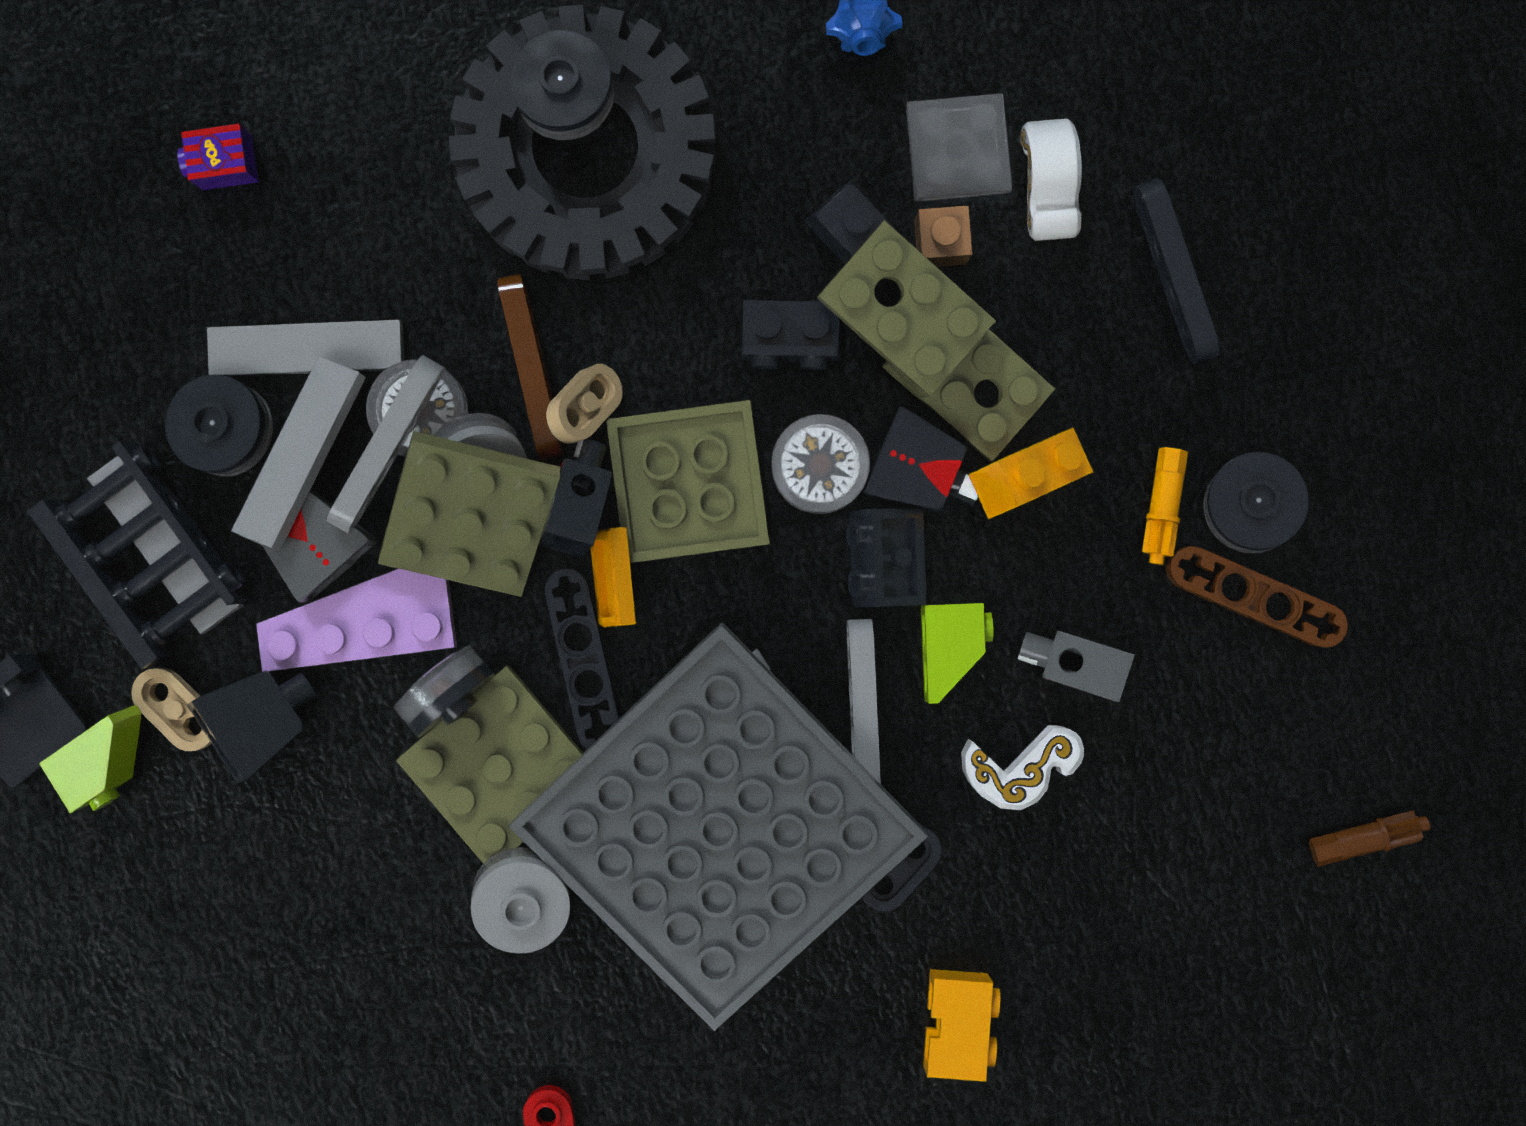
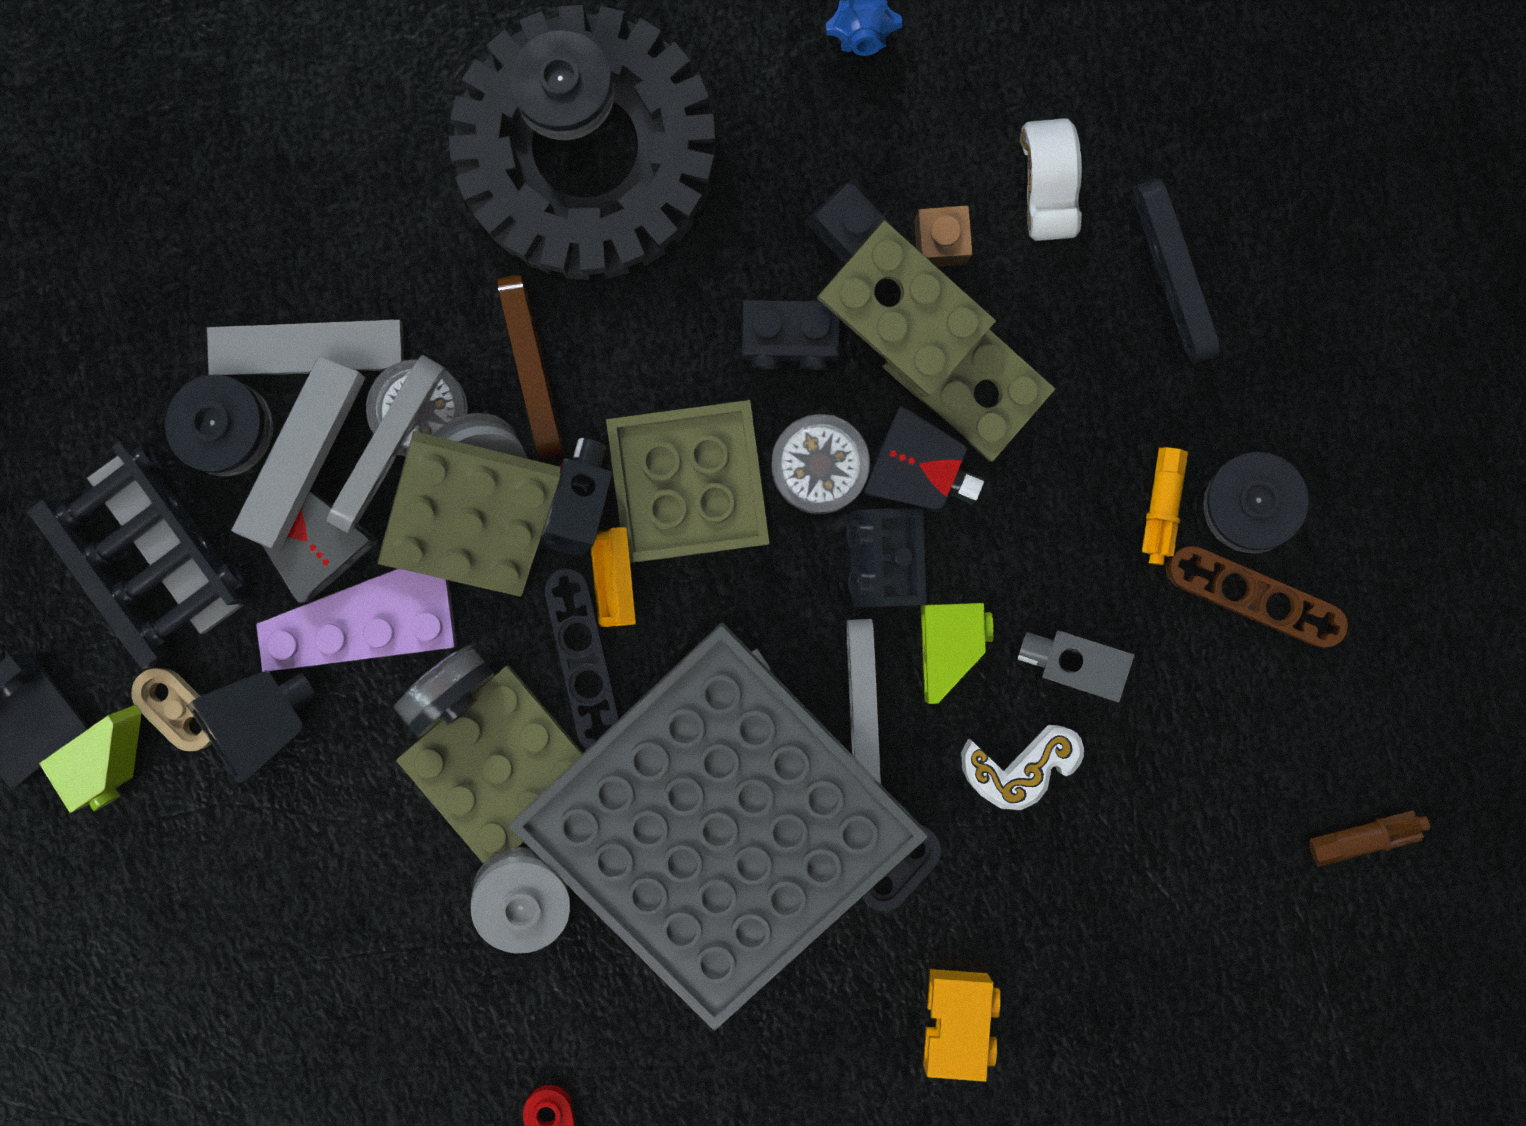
dark purple brick [178,124,259,190] -> none
tan plate [546,364,622,444] -> none
clear plate [906,93,1012,201] -> none
light orange brick [968,428,1093,519] -> none

